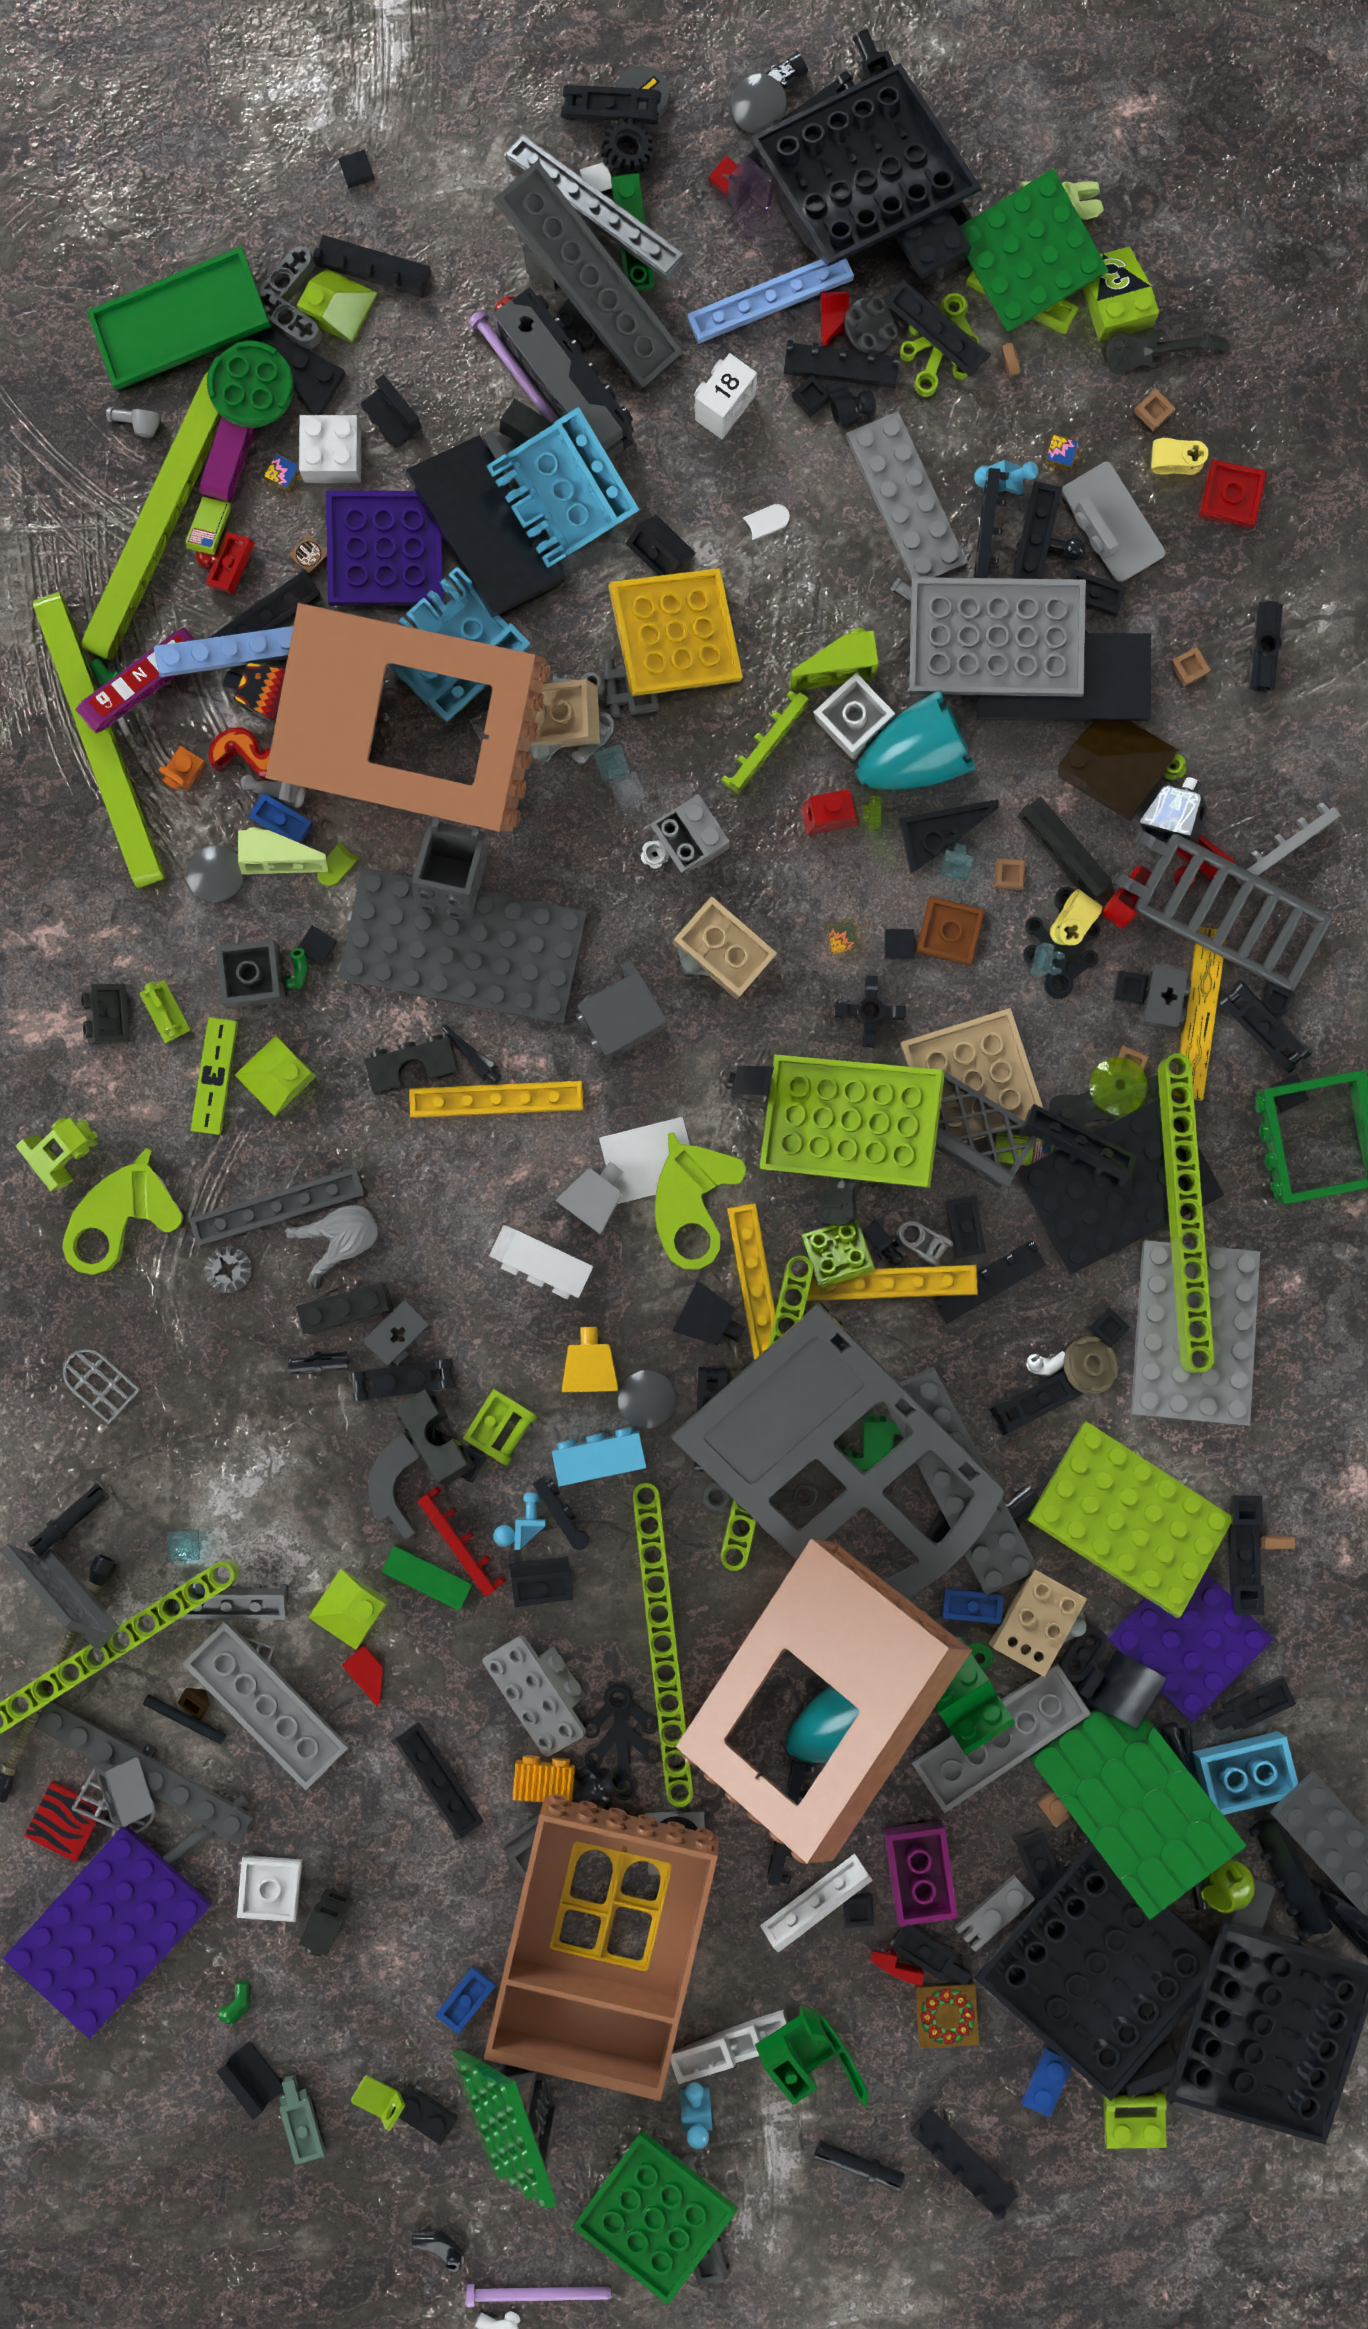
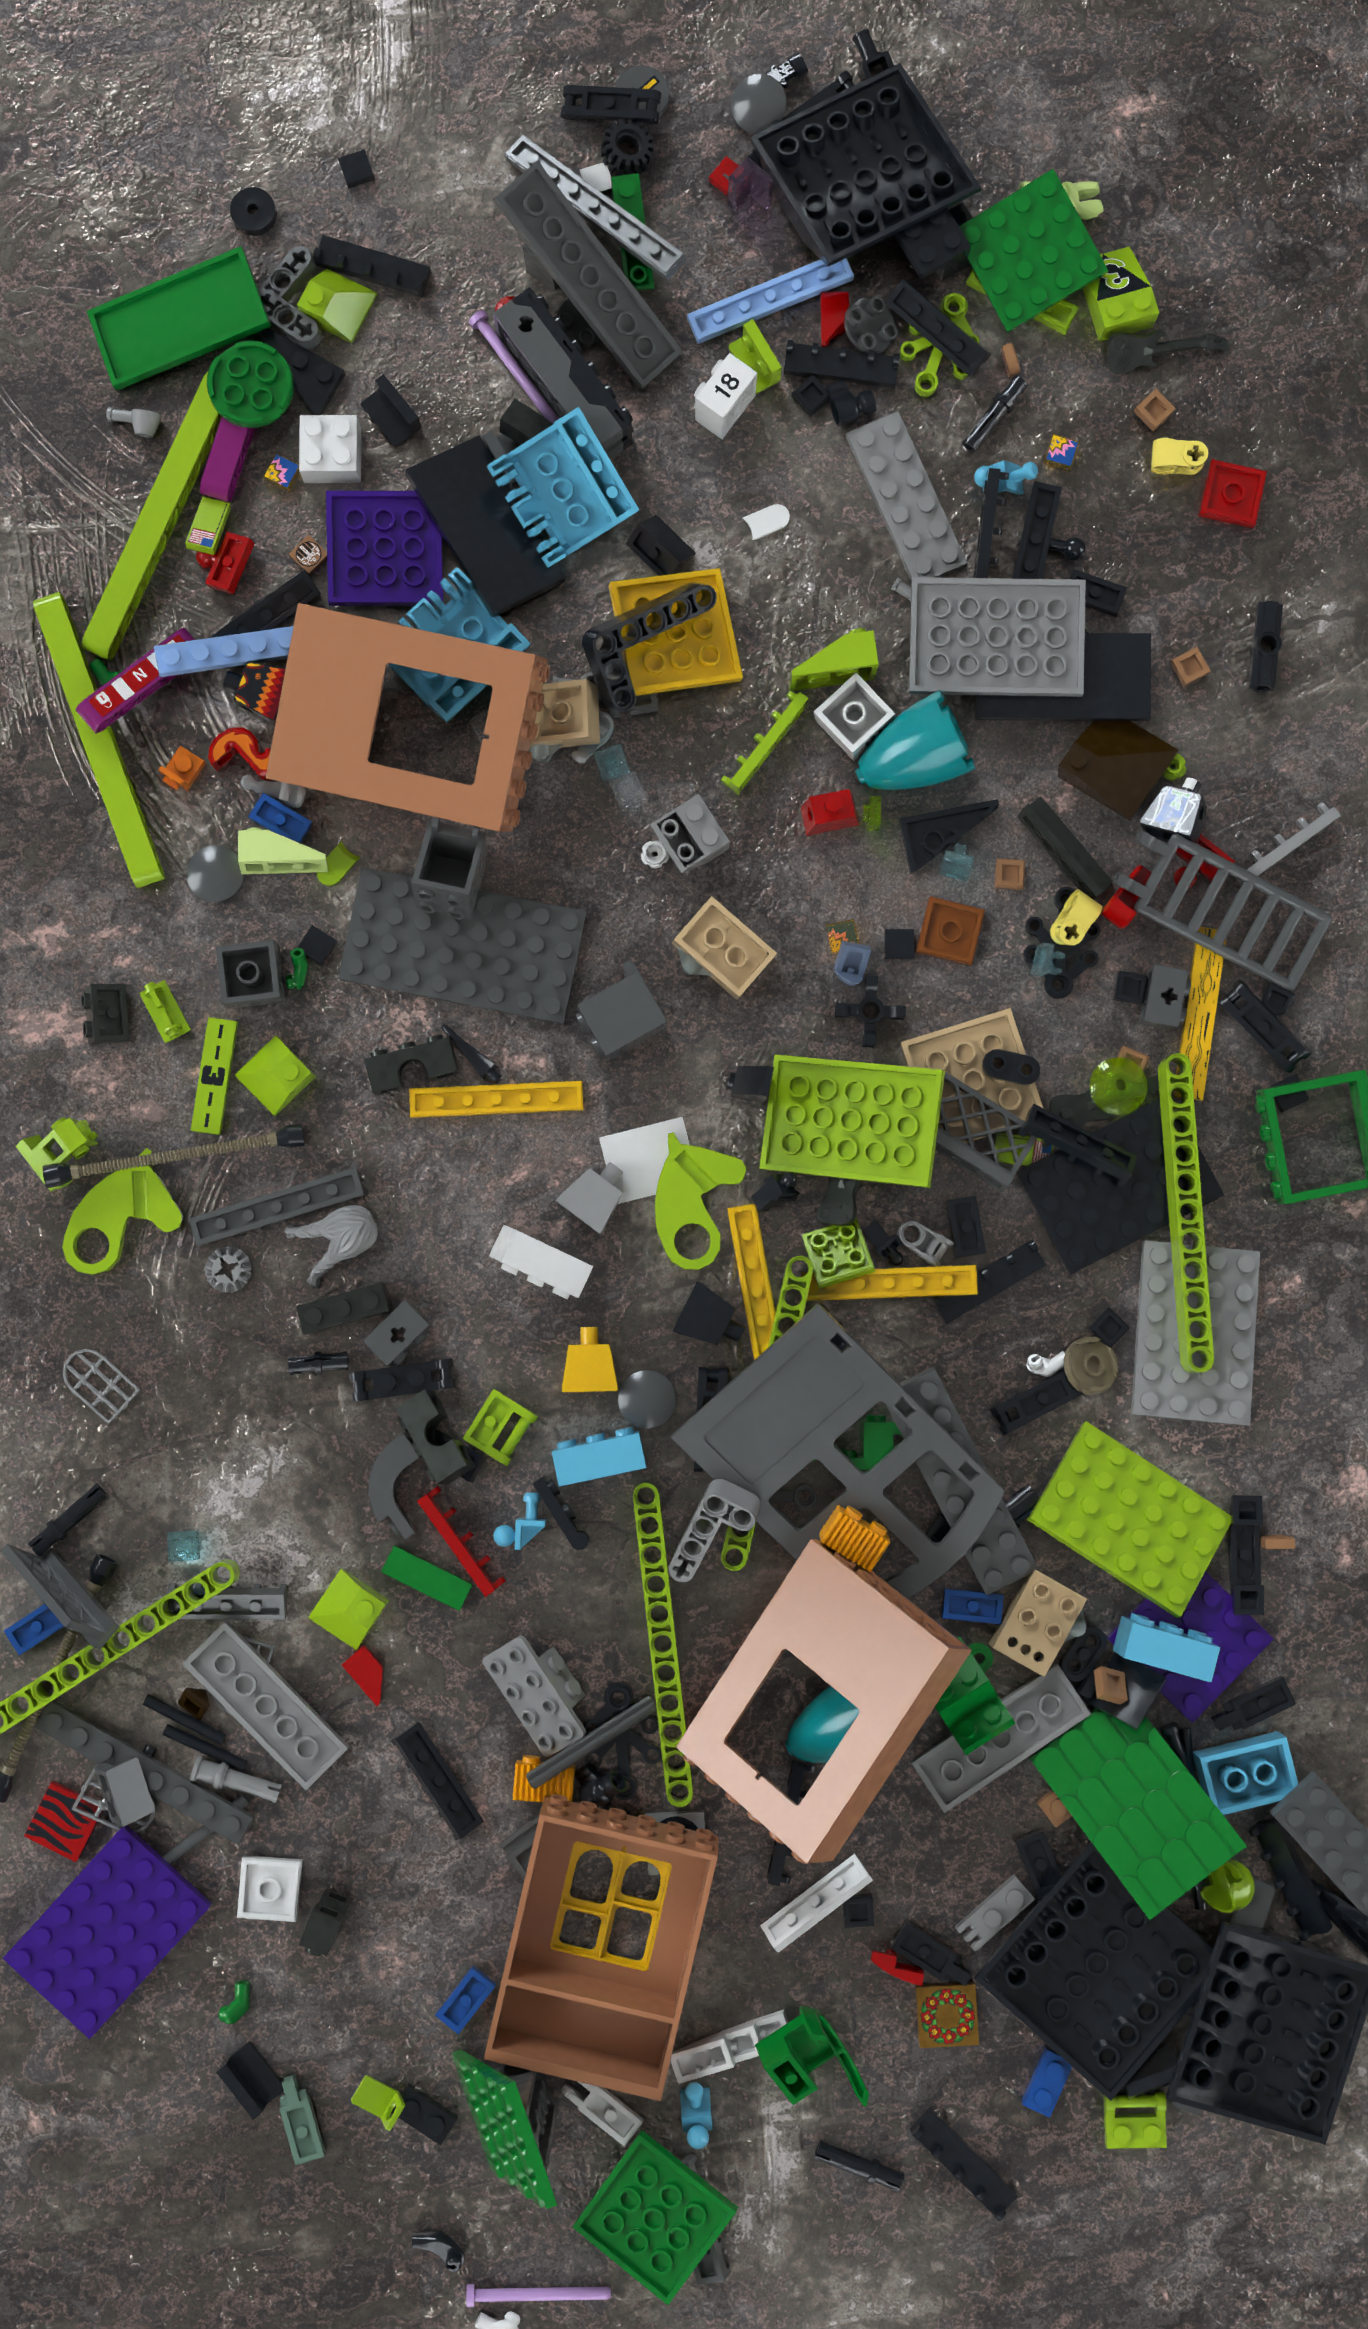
black plate [509,1556,573,1607] -> none
magenta brick [883,1820,958,1926] -> none
light grey bracket [1061,462,1166,583] -> none
none -> blue plate [4,1604,64,1655]
none -> dark tan hose [42,1123,305,1188]
none -> black bar [162,1724,248,1772]
none -> light grey pin [190,1755,282,1803]
none -> black piece [230,187,277,236]
none -> dark grey axle [526,1696,657,1789]
none -> white hinge [561,2082,643,2146]
none -> black beam [582,582,717,712]
none -> light grey beam [668,1479,761,1582]
none -> lime bracket [729,319,782,394]
none -> black piece [751,1172,800,1211]
none -> light orange brick [819,1505,891,1572]
none -> sand blue plate [834,940,871,986]
none -> black pin [962,375,1028,453]
none -> black plate [982,1049,1040,1086]
none -> medium nougat plate [1094,1666,1128,1704]
none -> medium azure brick [1113,1613,1220,1682]

